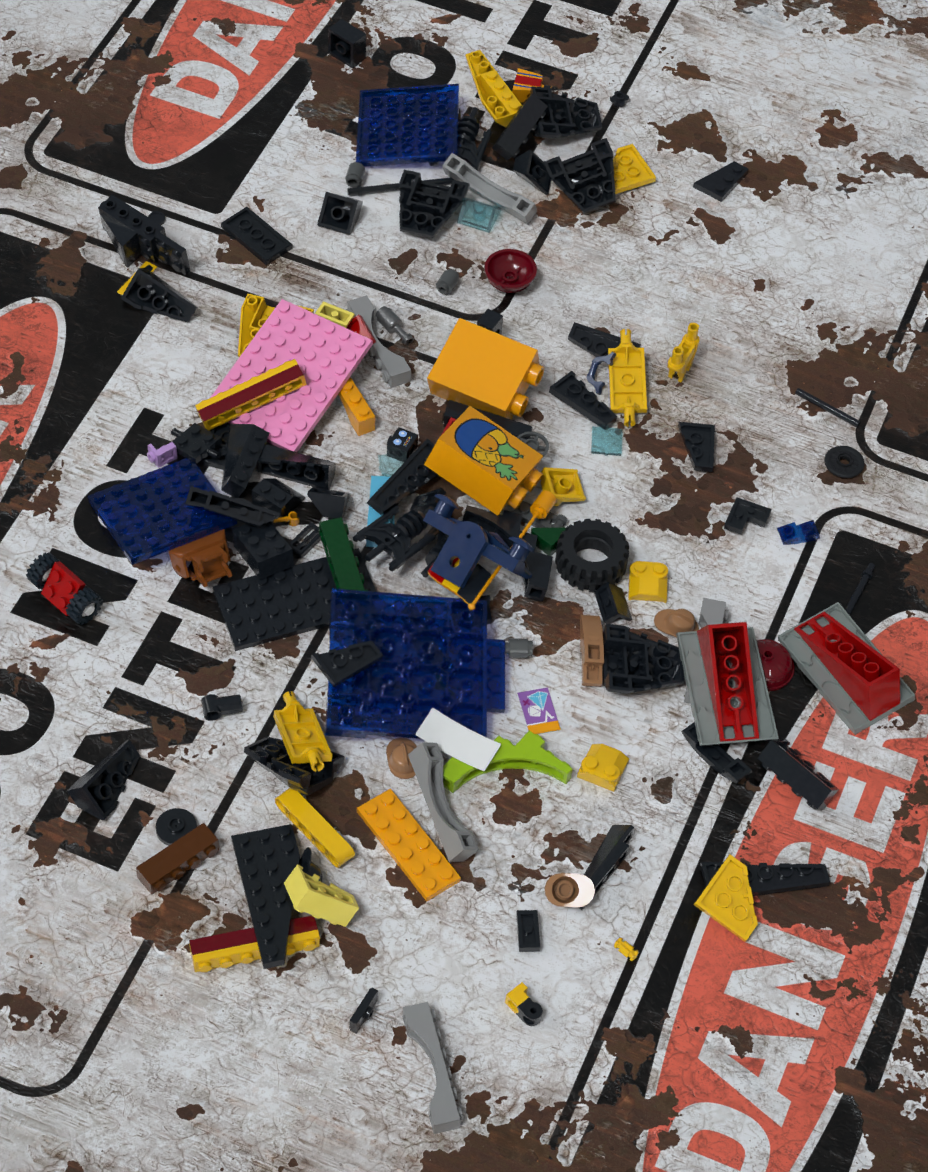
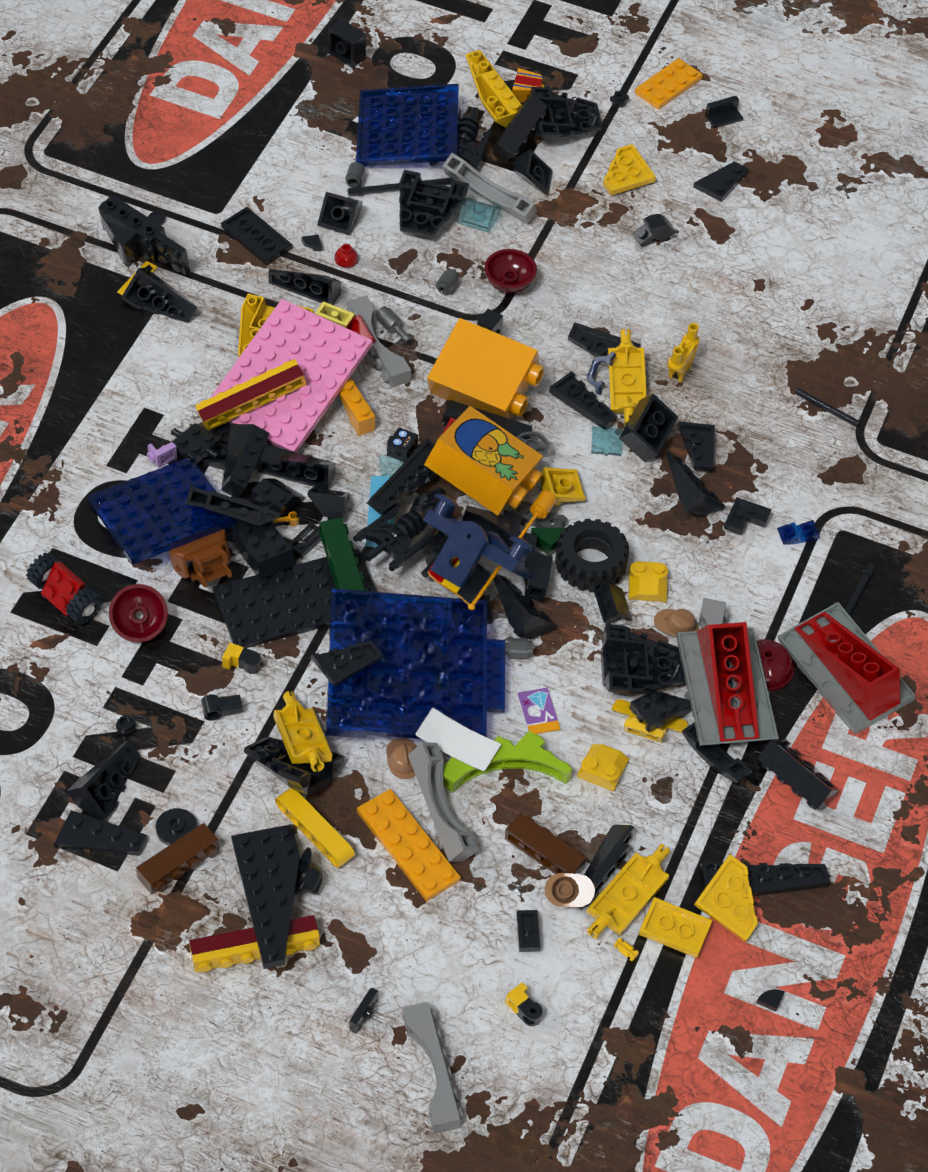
light yellow wedge [284,864,359,927] -> none
black wedge [543,138,616,214] -> none
medium nougat slope [580,615,604,687] -> none
black wheel [824,446,864,478] -> none
none -> black wing [54,810,148,856]
none -> dark red hat [109,584,168,642]
none -> black plate [116,715,136,735]
none -> leg [222,643,261,674]
none -> black wedge [268,269,341,305]
none -> black tile [301,234,322,251]
none -> red brick [334,244,358,268]
none -> black wedge [493,573,557,639]
none -> reddish brown brick [504,812,586,874]
none -> yellow plate [587,844,670,939]
none -> yellow plate [611,699,688,743]
none -> black brick [619,393,678,462]
none -> black wing [629,690,692,732]
none -> black brick [633,214,676,248]
none -> light orange plate [635,58,703,110]
none -> yellow plate [638,897,712,958]
none -> black wedge [666,451,725,517]
none -> black panel [705,96,743,128]
none -> black tile [756,989,785,1012]

